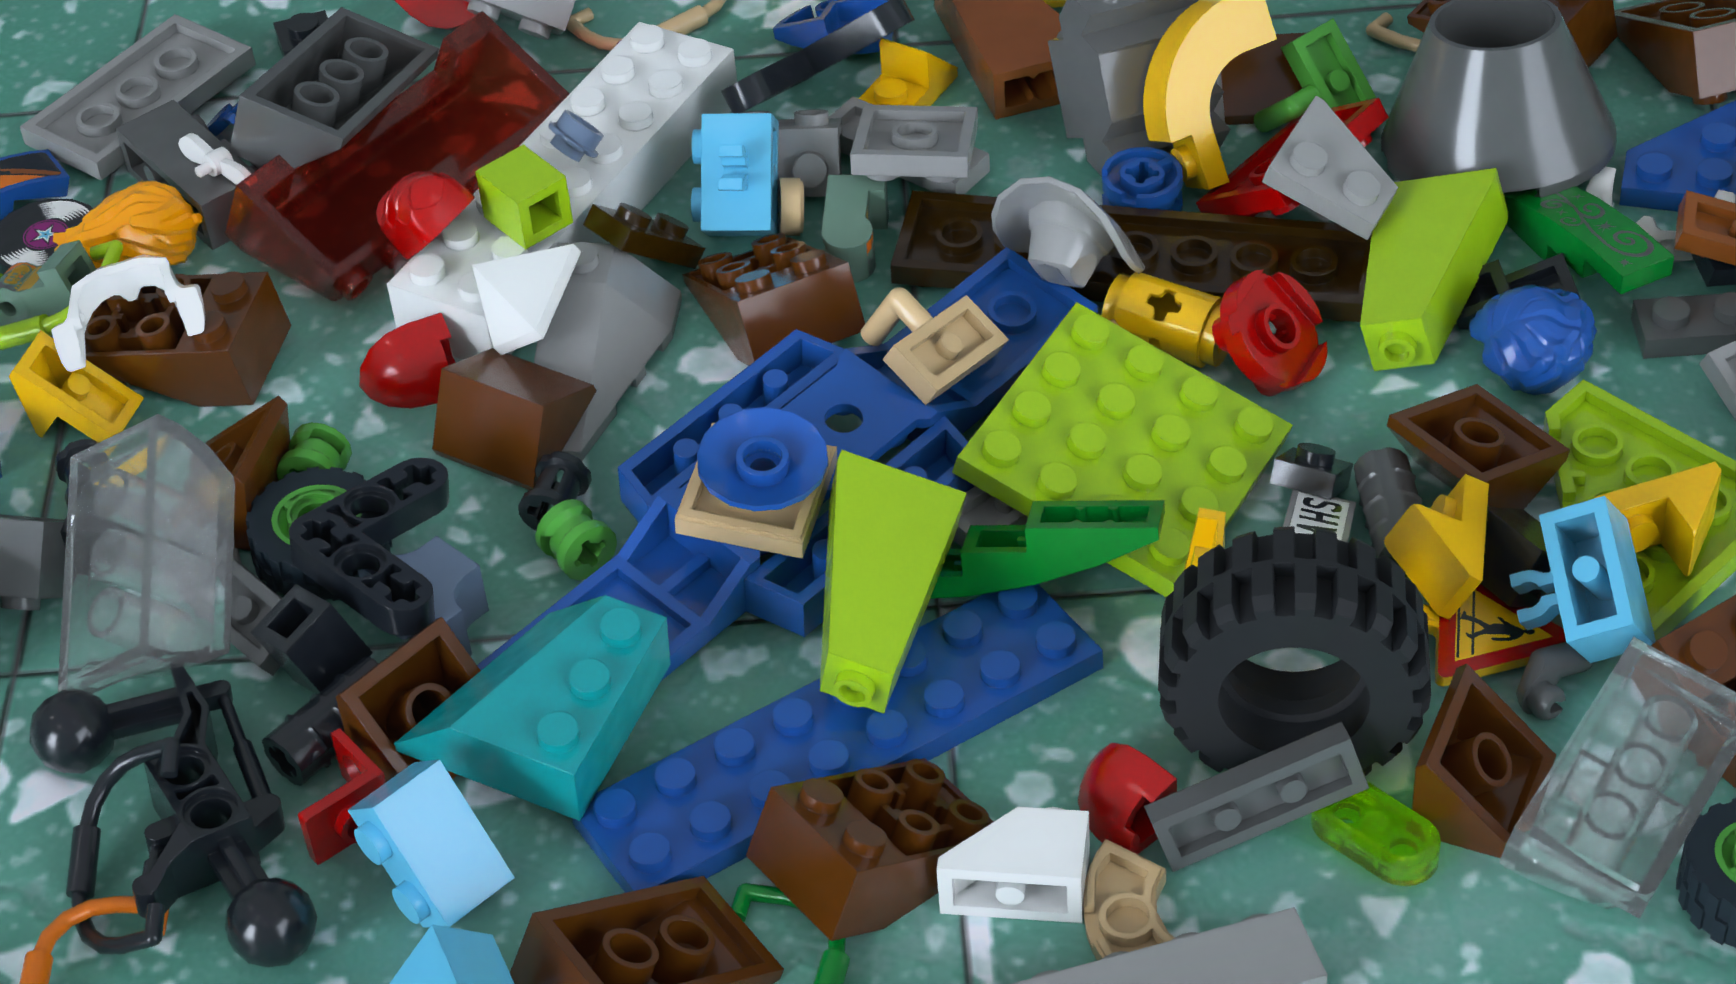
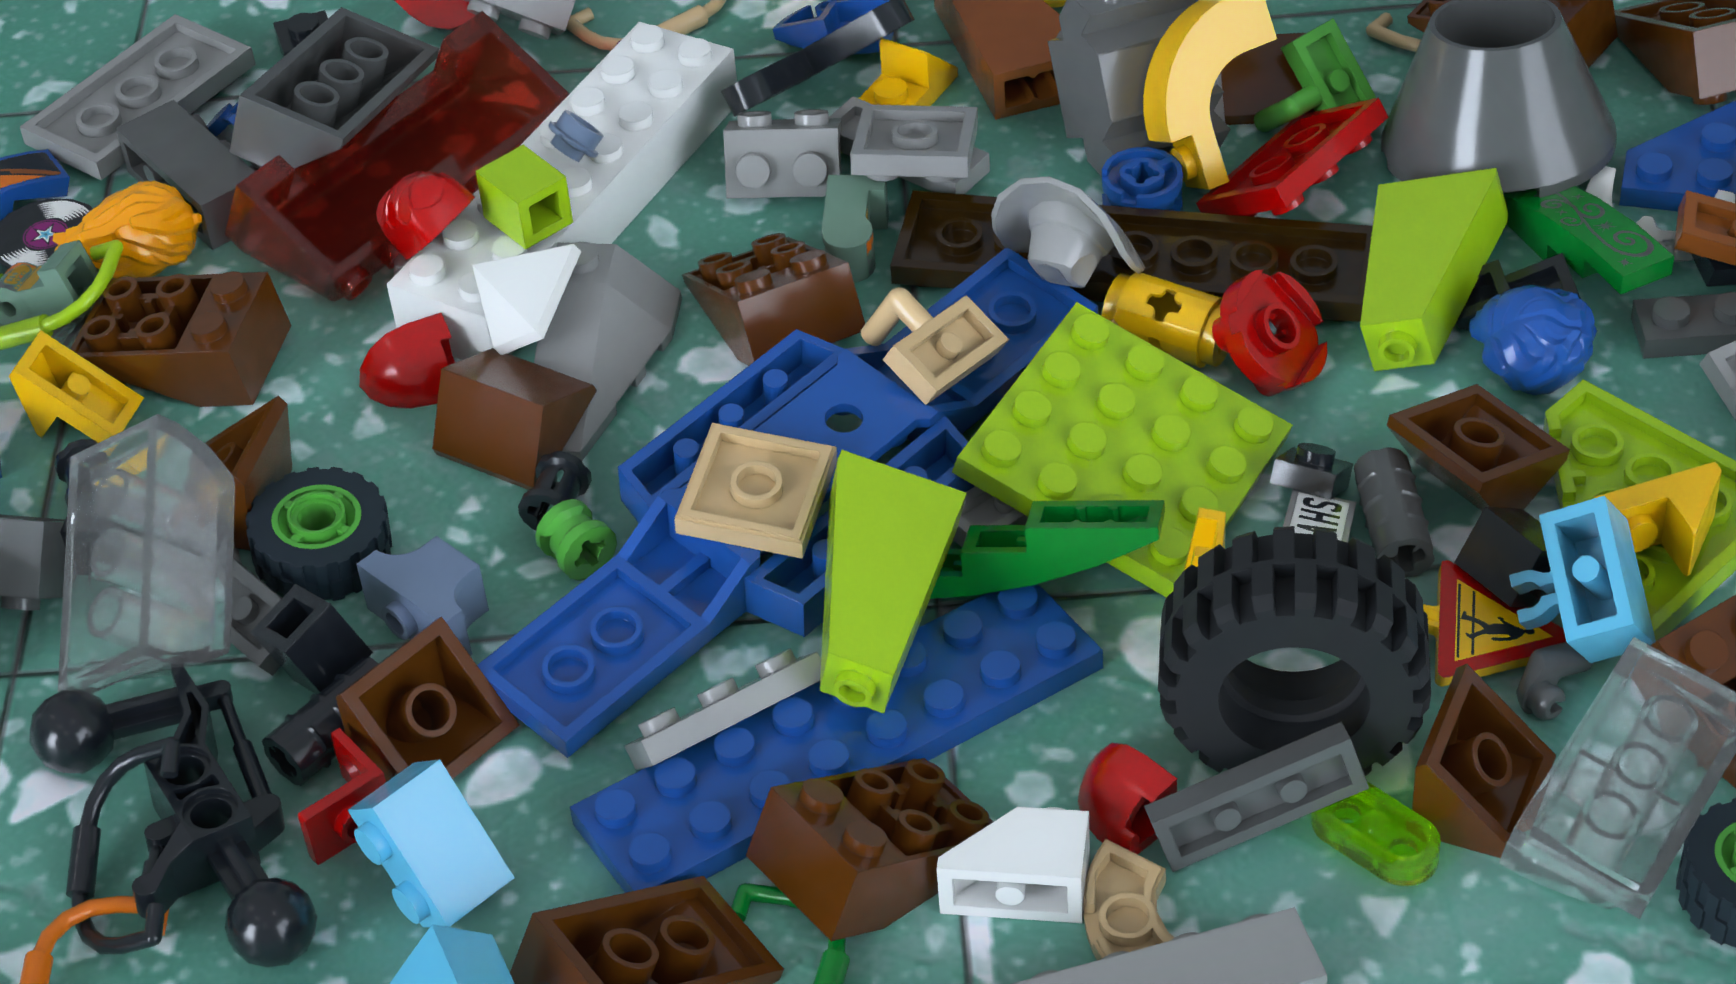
white helmet [51,255,205,372] -> none
white piece [178,133,257,189] -> none
bright green wheel [276,422,352,480] -> none
black beam [289,458,450,636] -> none
teal wedge [394,595,671,821] -> none
dark brown plate [583,203,706,269] -> none
medium azure brick [691,113,779,236] -> none
blue dish [697,407,828,511] -> none
tan tile [778,178,804,236] -> none
light grey wing [1262,96,1399,240] -> none
yellow slope [1384,474,1489,620] -> none
none -> light grey plate [624,648,821,770]

